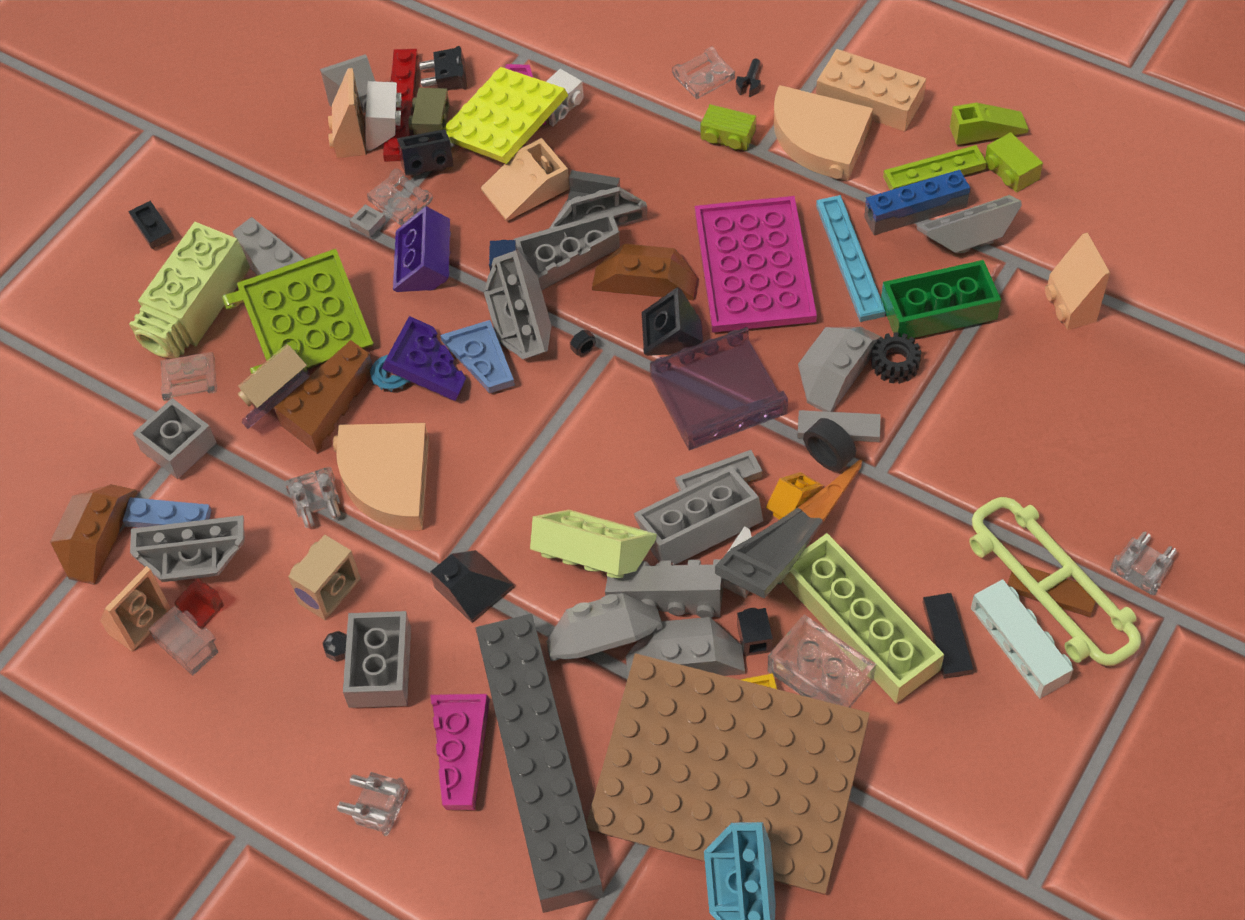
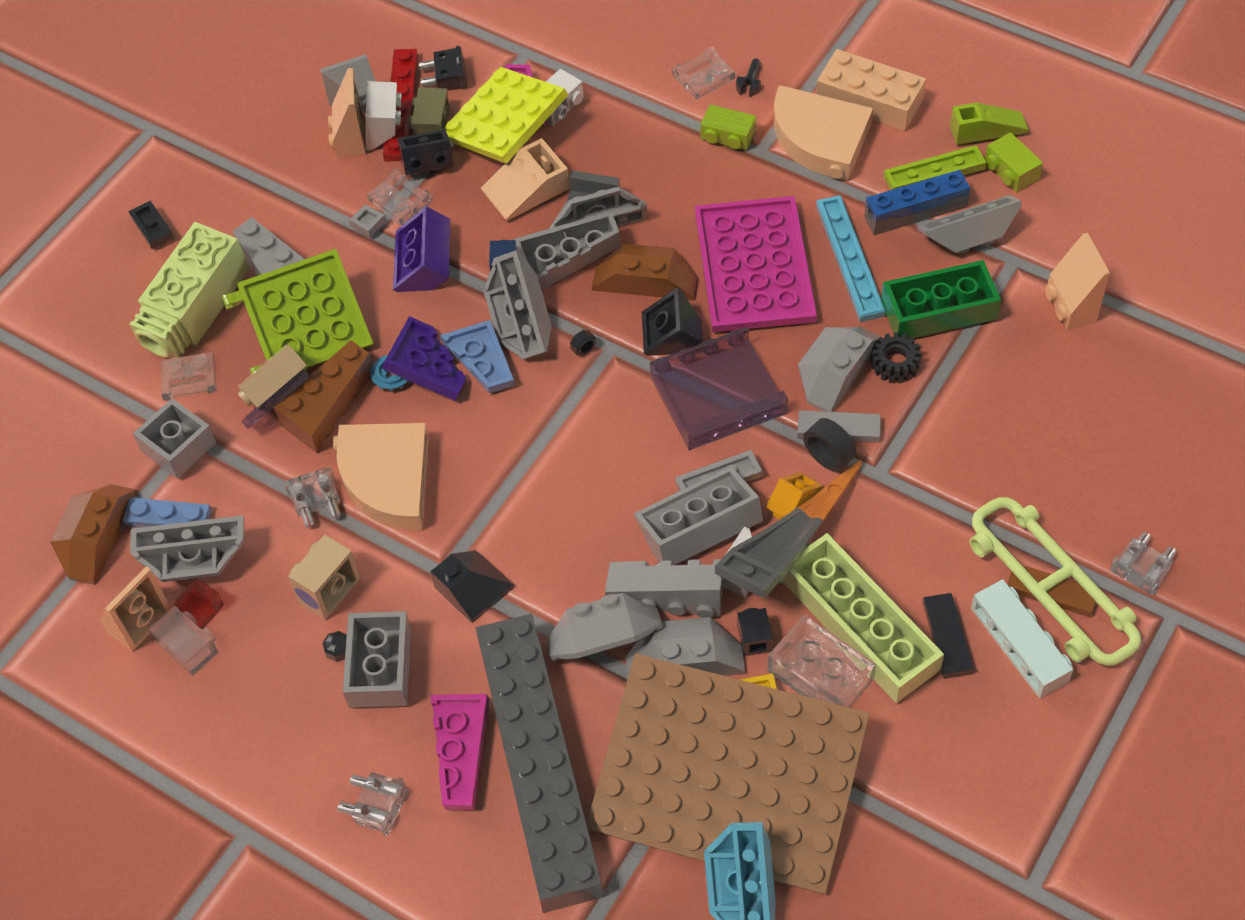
yellowish green slope [530,510,657,578] -> none

